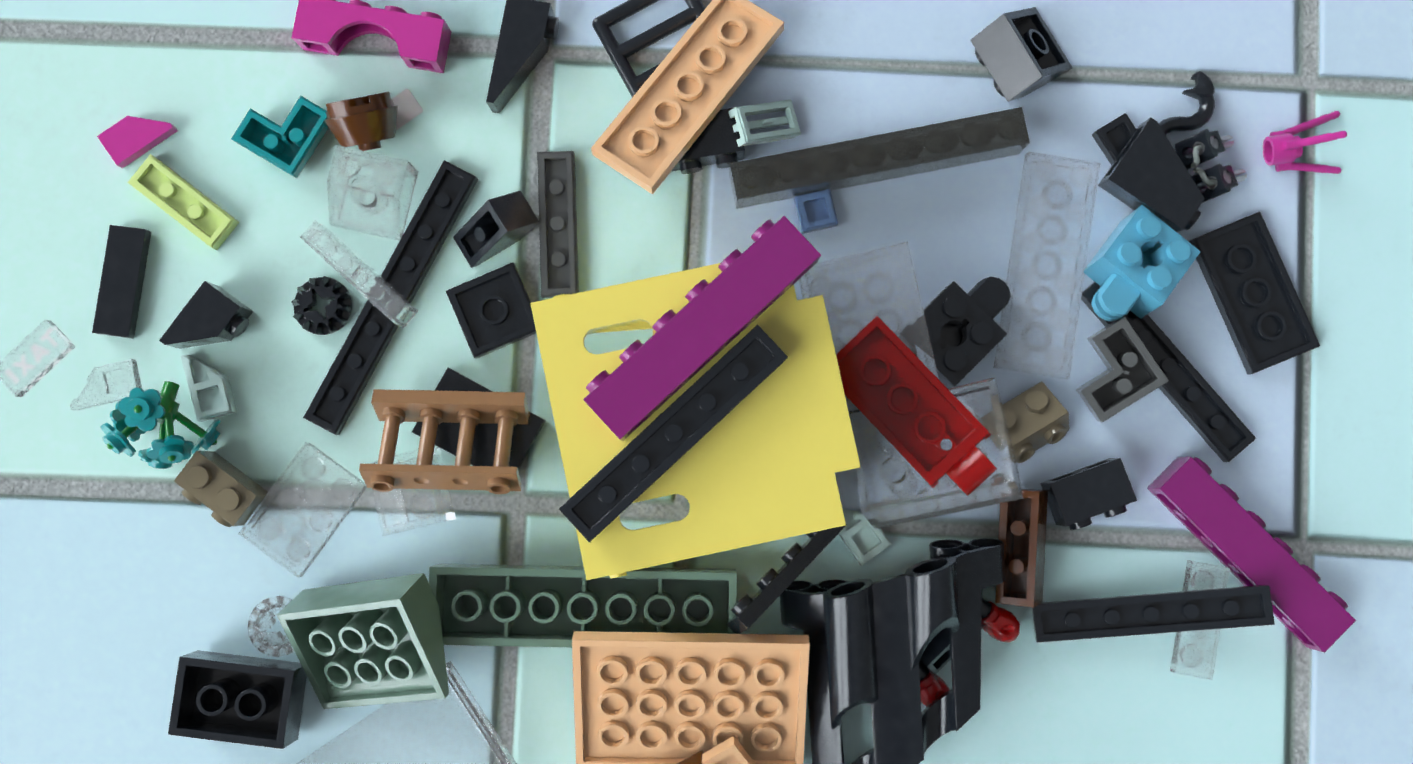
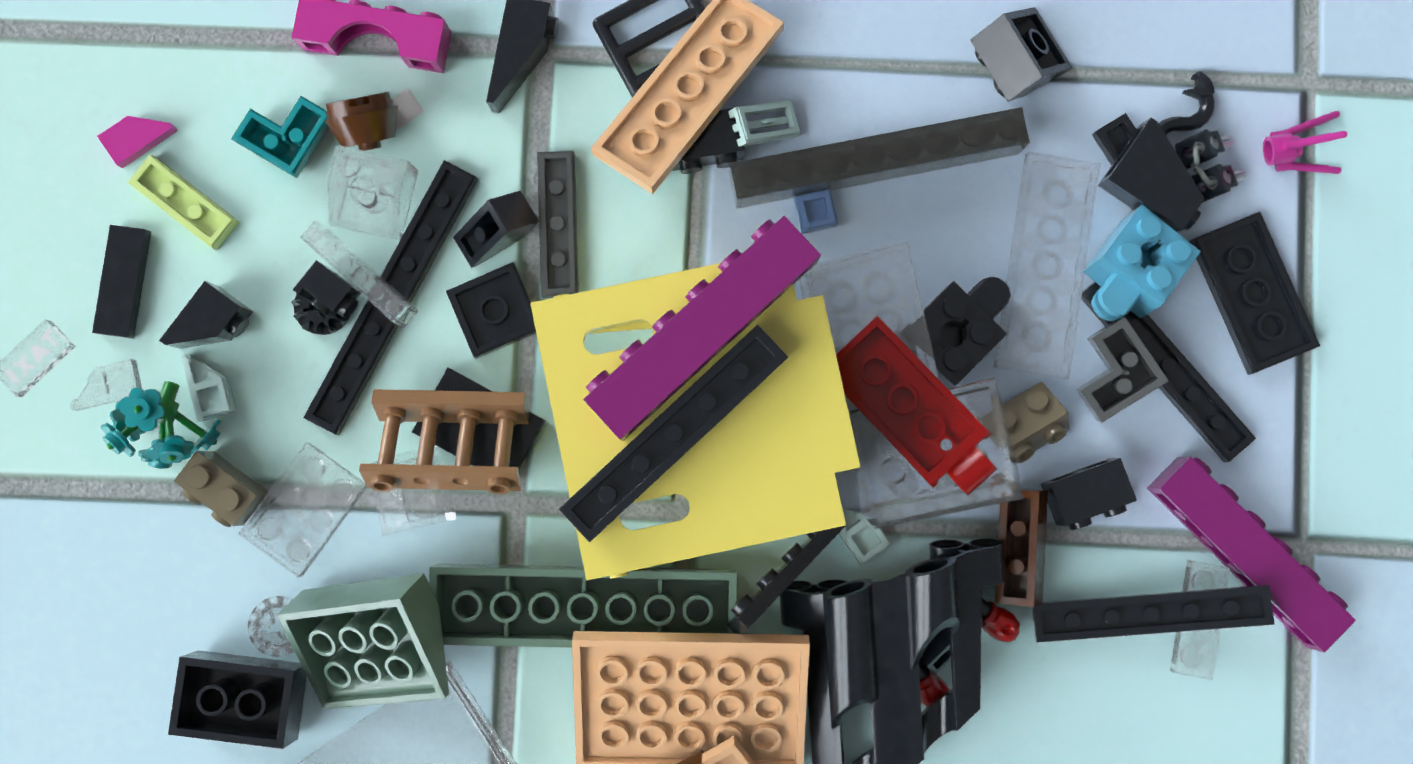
none -> black brick [292,260,362,319]

